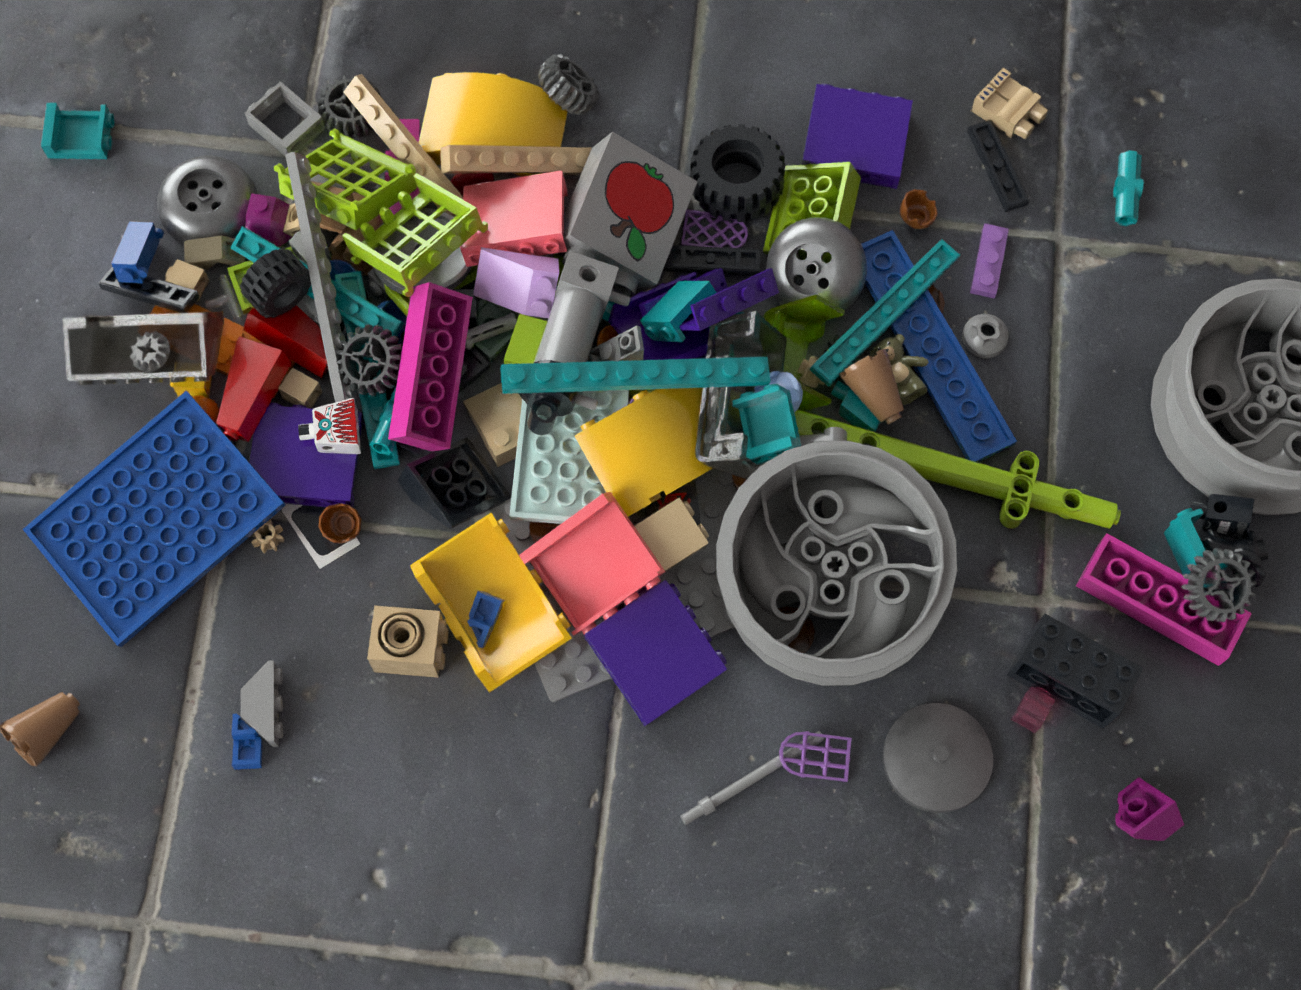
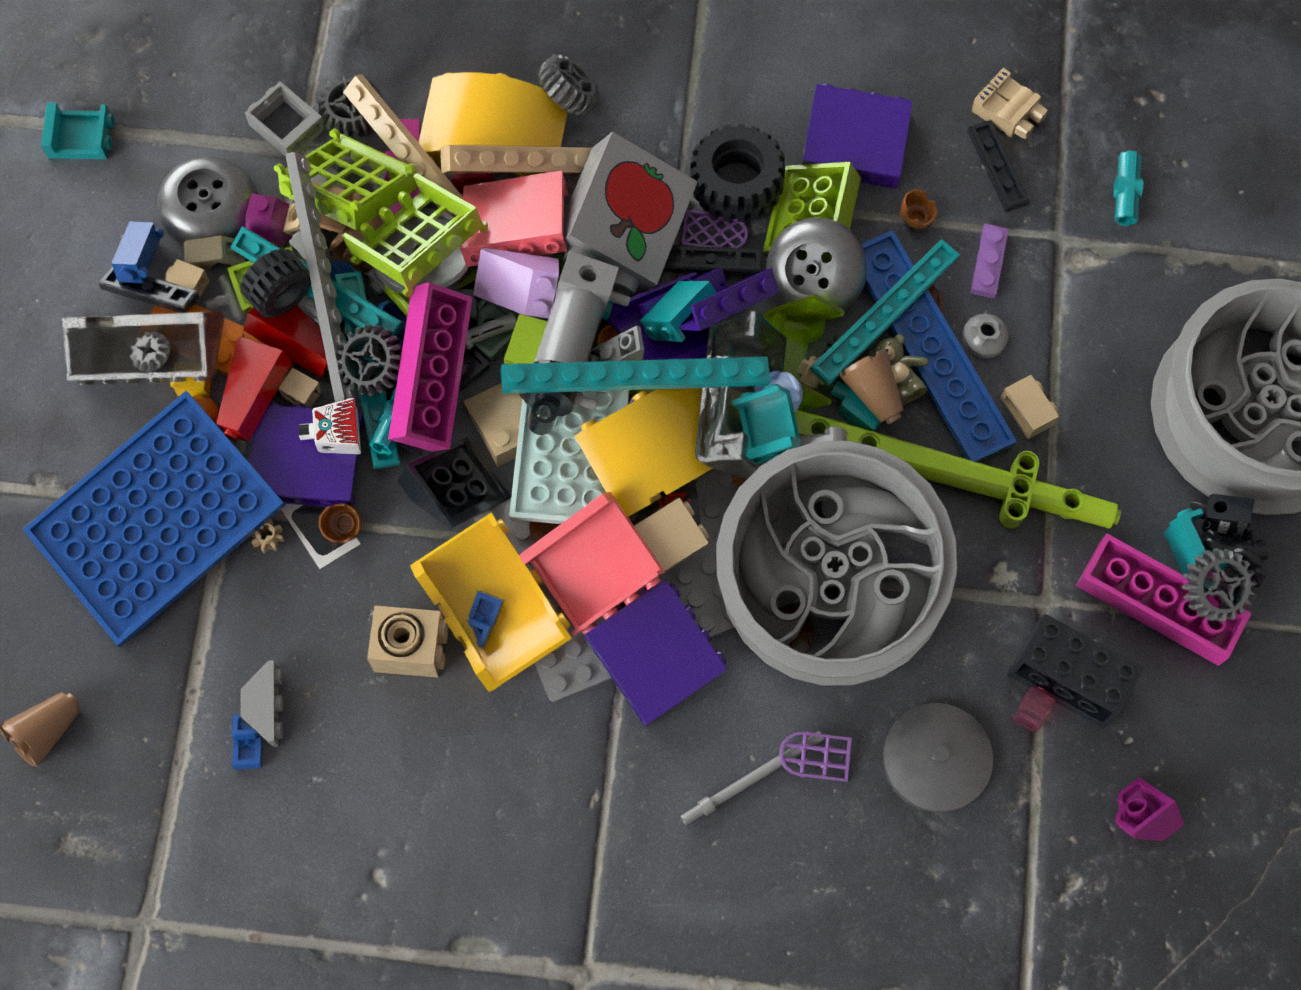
none -> tan piece [1000,375,1059,439]

